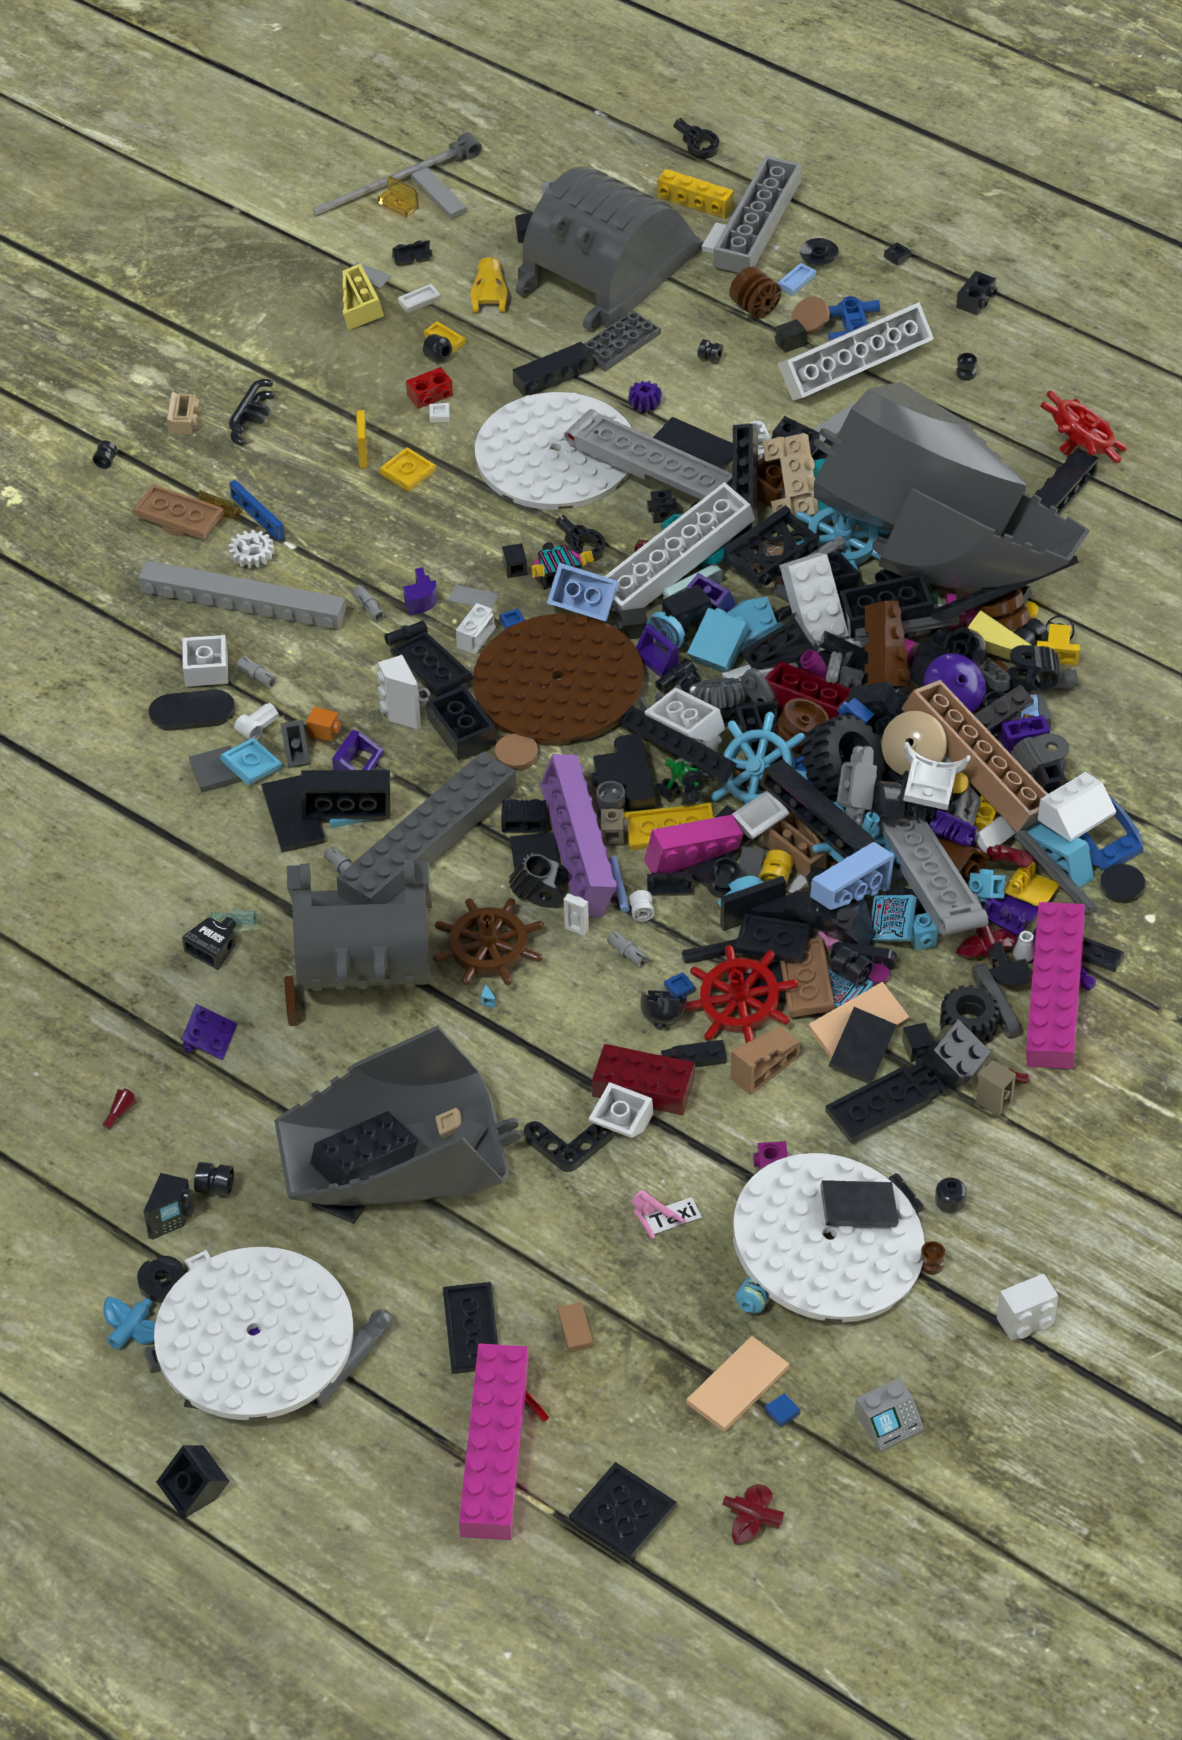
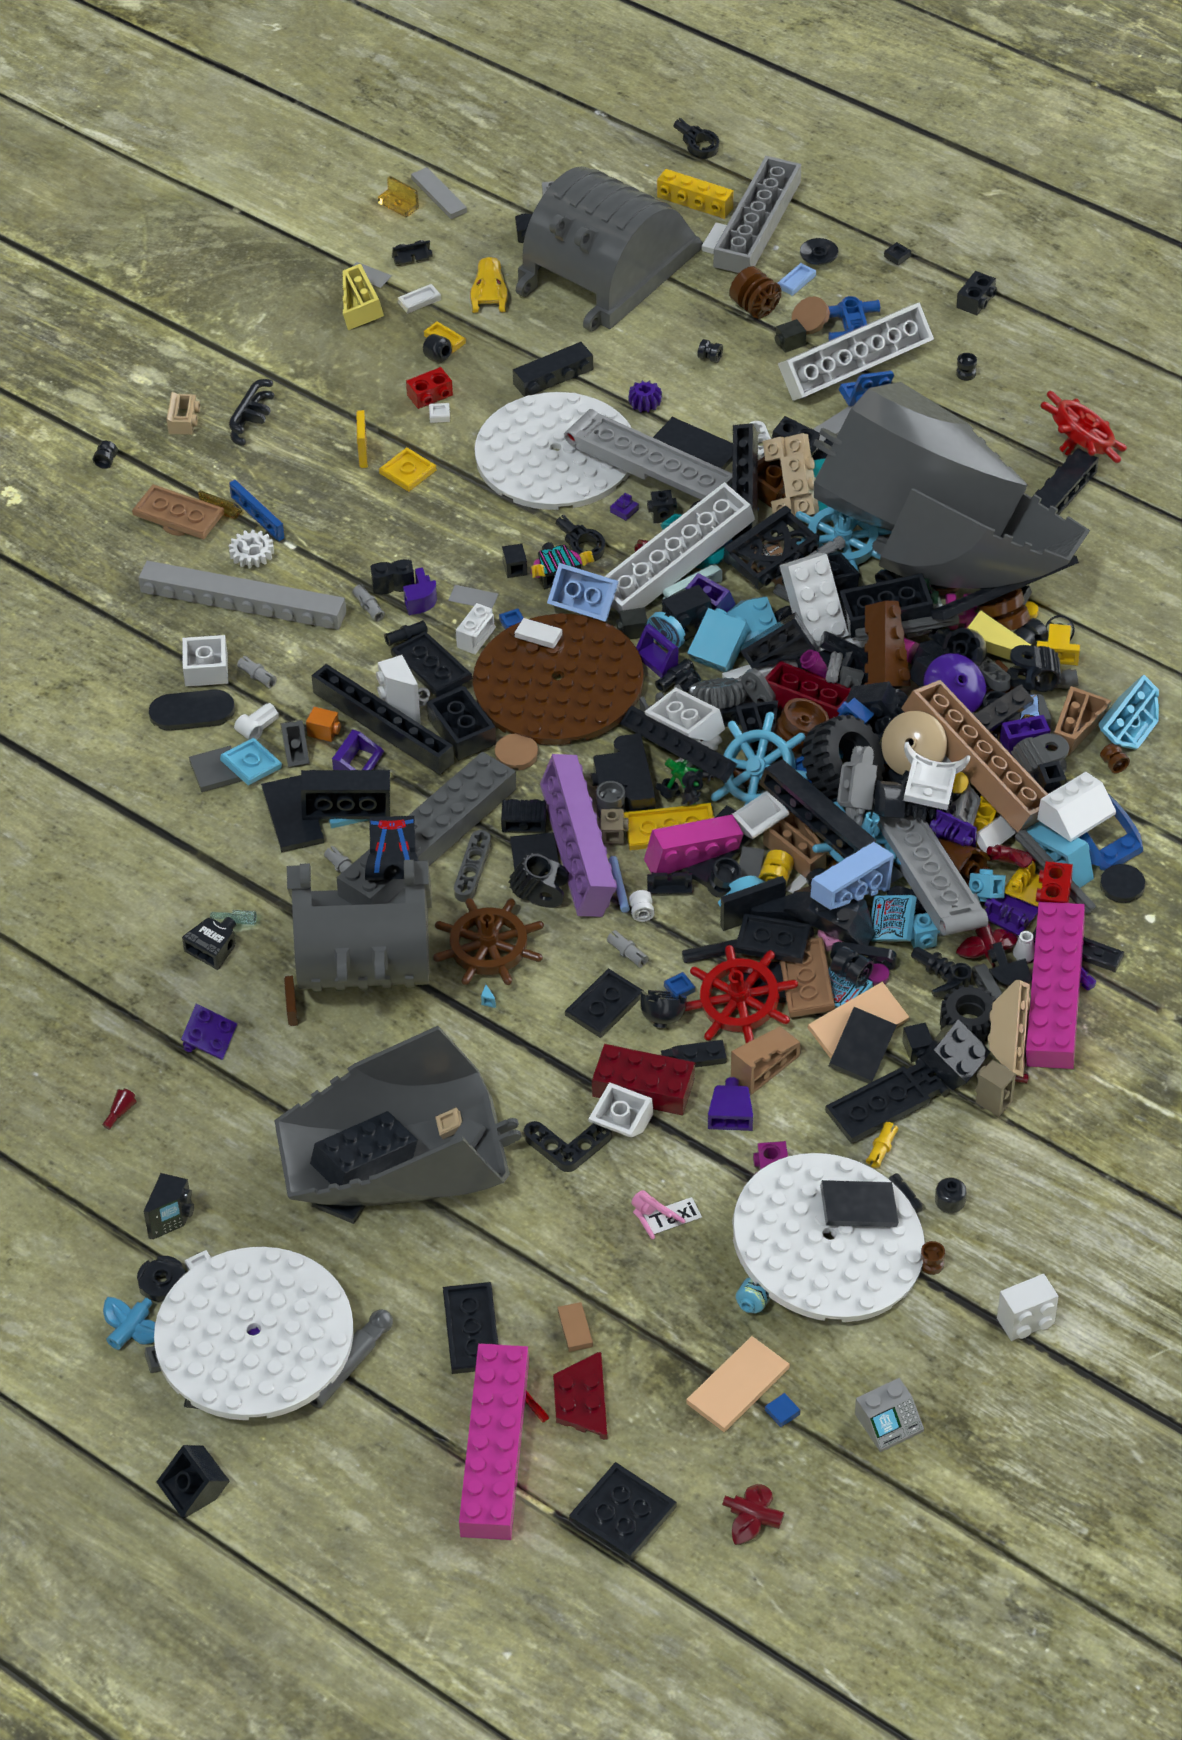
black wheel [194,1162,234,1196] -> none
flat silver piece [313,132,482,216] -> none
white plate [564,893,589,936] -> none
dark grey tile [584,310,661,372] -> none
none -> black brick [311,664,454,775]
none -> black piece [365,816,419,881]
none -> black brick [370,559,415,595]
none -> dark grey beam [454,830,491,902]
none -> white tile [515,618,562,649]
none -> dark red wing [553,1352,608,1440]
none -> black tile [565,968,644,1038]
none -> dark purple tile [610,493,639,521]
none -> dark purple torso [708,1077,753,1131]
none -> blue bracket [839,371,894,406]
none -> yellow pin [866,1122,898,1168]
none -> black piece [911,947,972,997]
none -> tan wedge [988,980,1030,1077]
none -> red brick [1036,861,1073,903]
none -> medium nougat wedge [1048,686,1112,756]
none -> medium azure wedge [1098,675,1159,750]
none -> reddish brown wheel [1100,743,1130,774]

